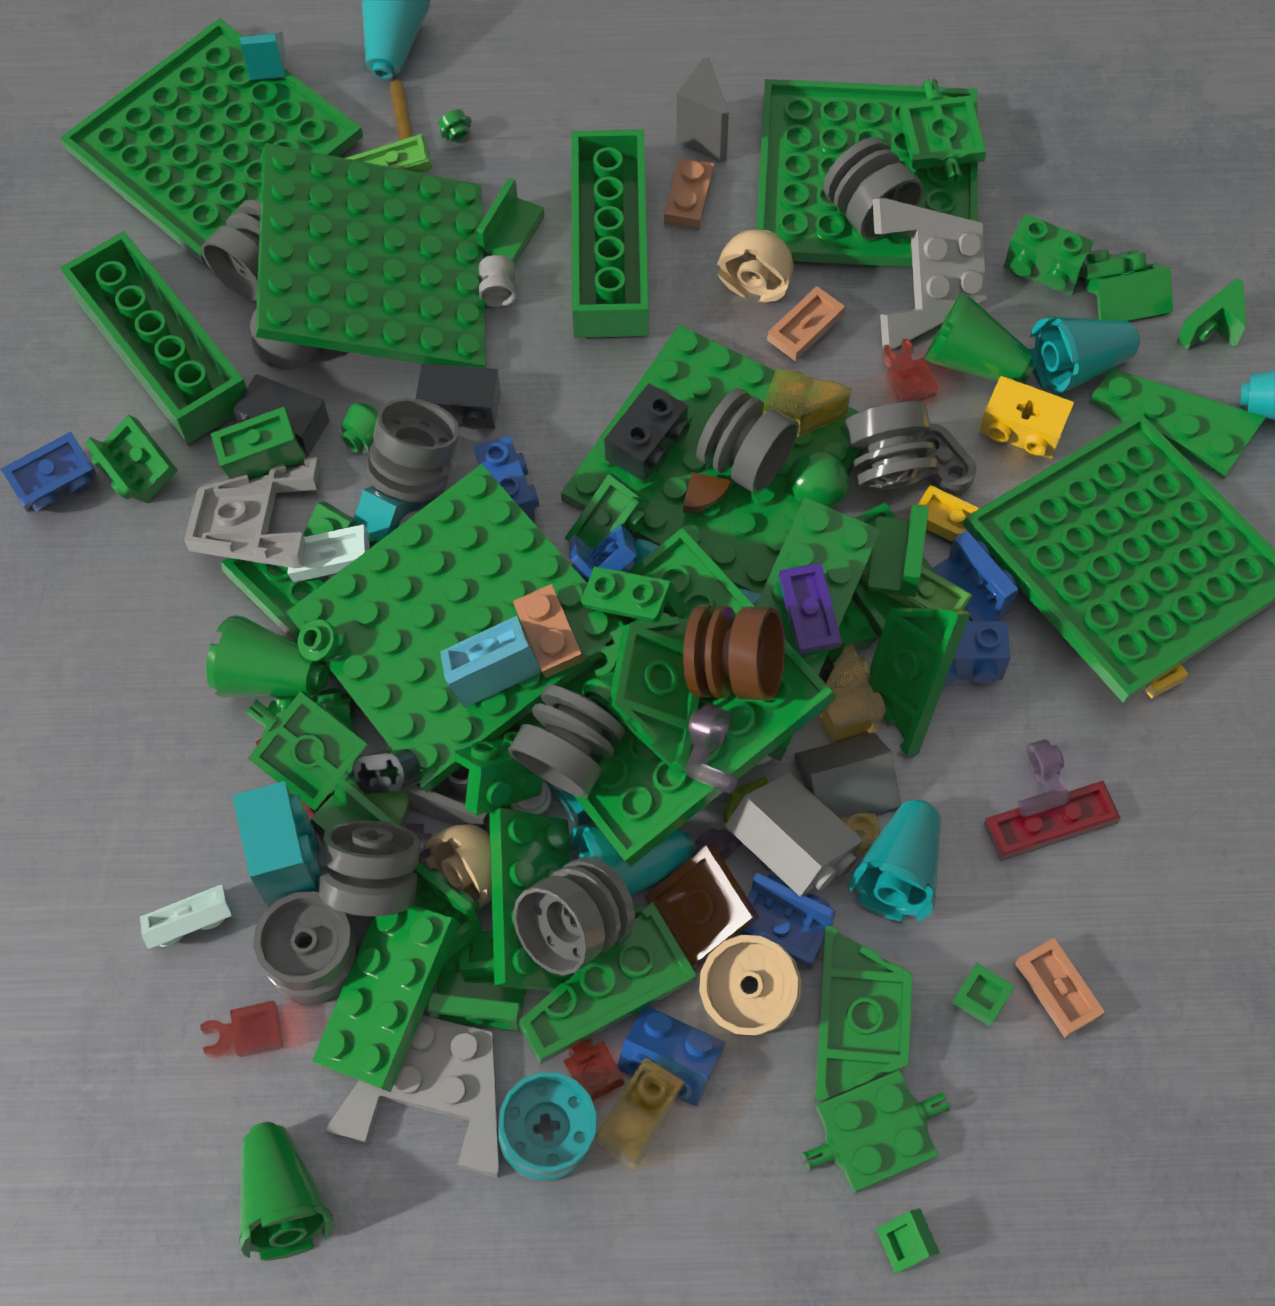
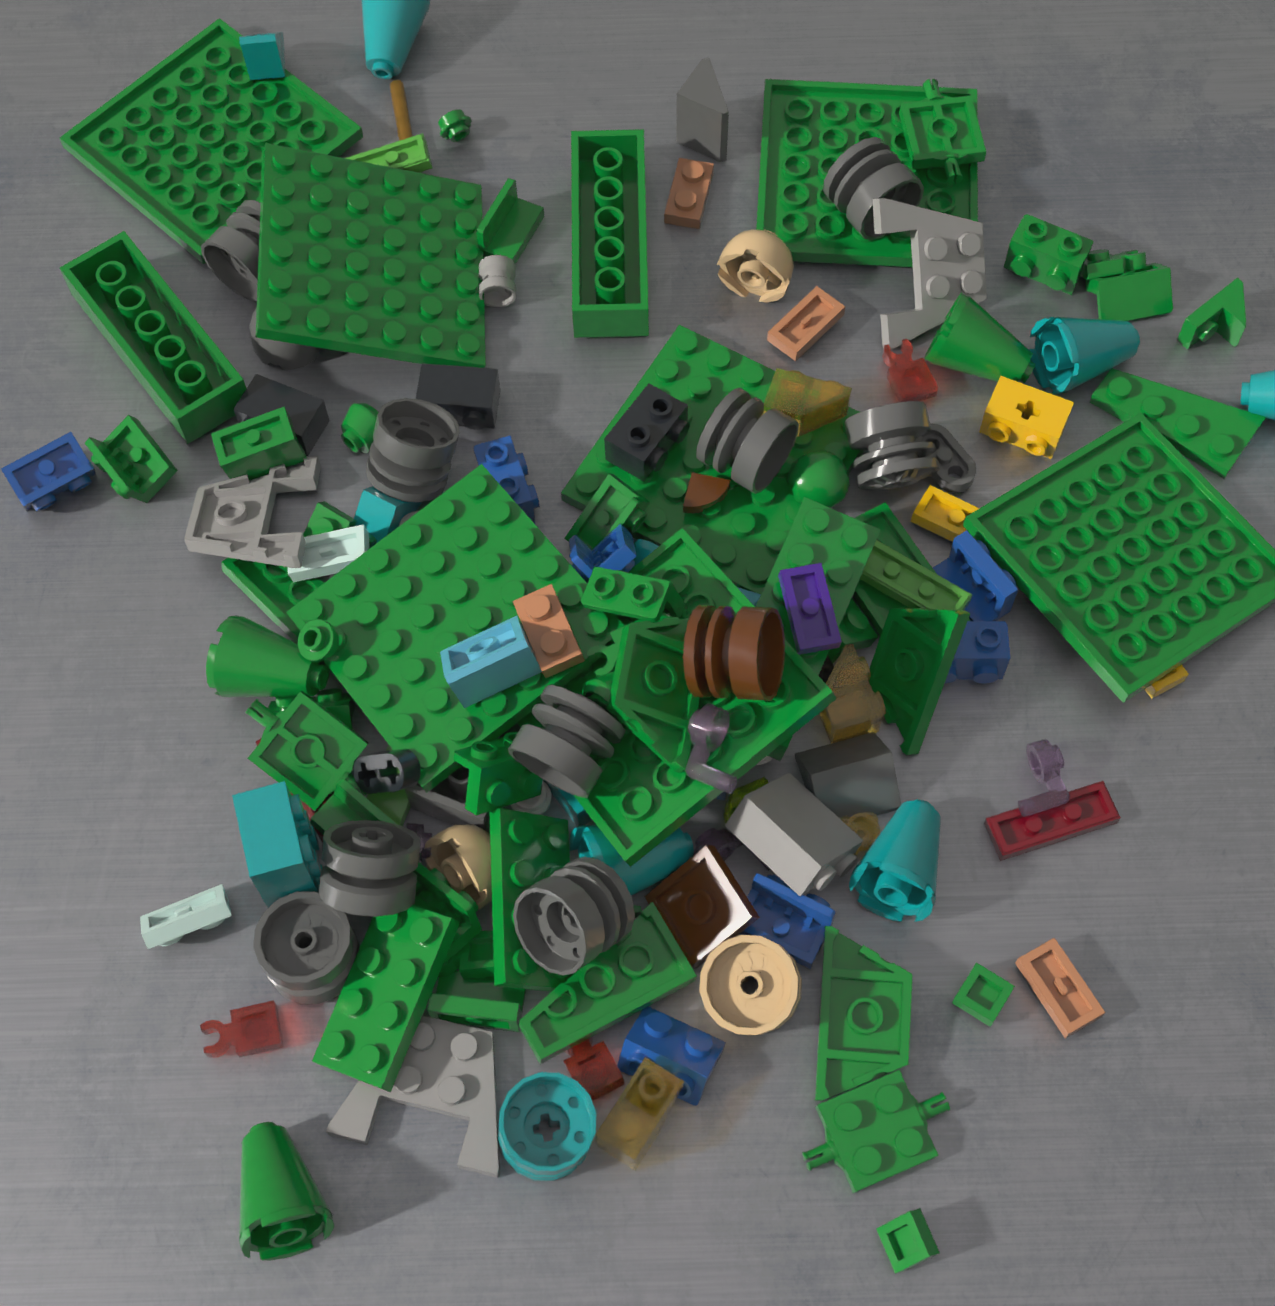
green panel [867,504,929,597] -> none

